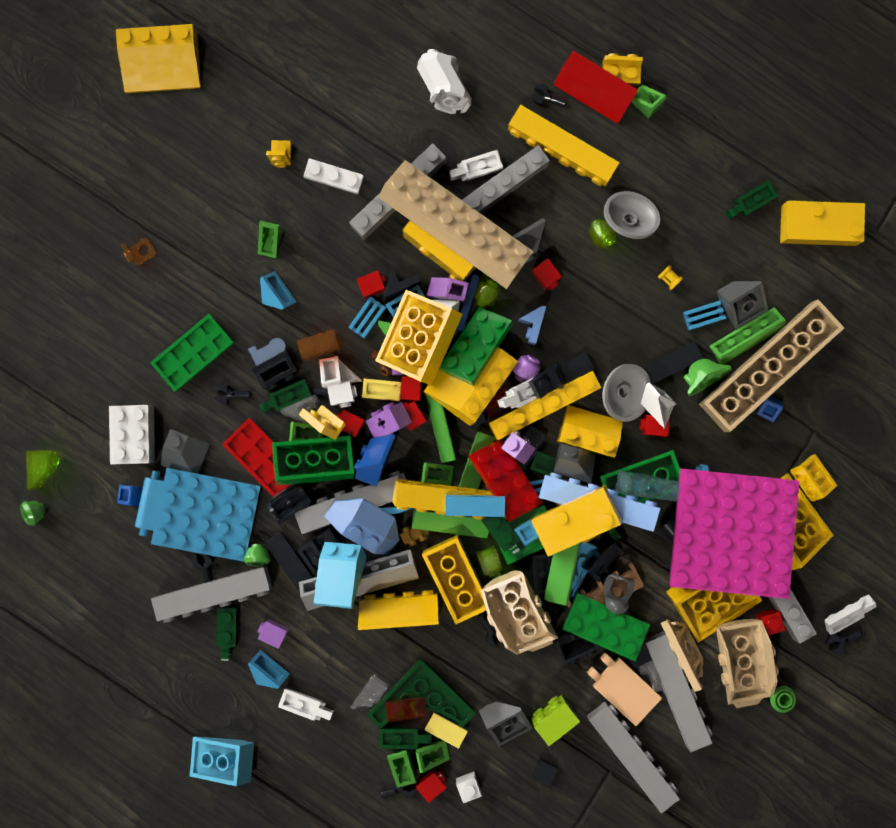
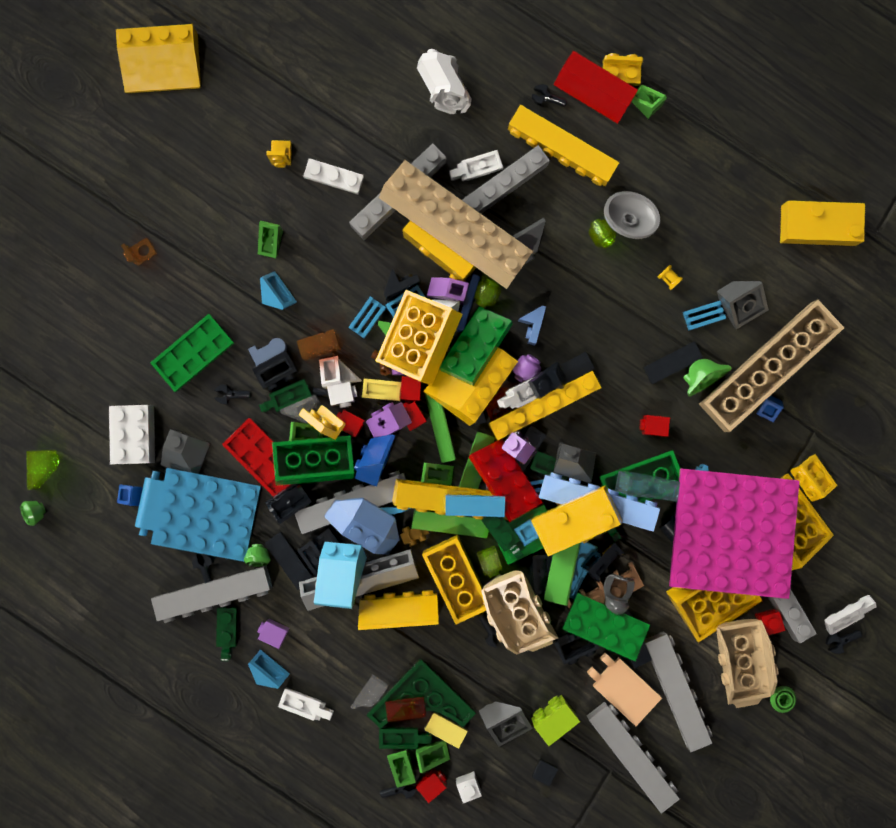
medium azure slope [190,736,254,786] -> none
red brick [357,270,387,299] -> none
red brick [531,259,562,291] -> none
yellow slope [557,405,623,458] -> none
light grey dish [602,364,651,422] -> none
clear slope [639,661,661,692] -> none
white slope [641,382,676,429] -> none
tan wing [661,620,703,692] -> none
bright green slope [710,307,786,365] -> none
dark green plate [725,180,778,219] -> none

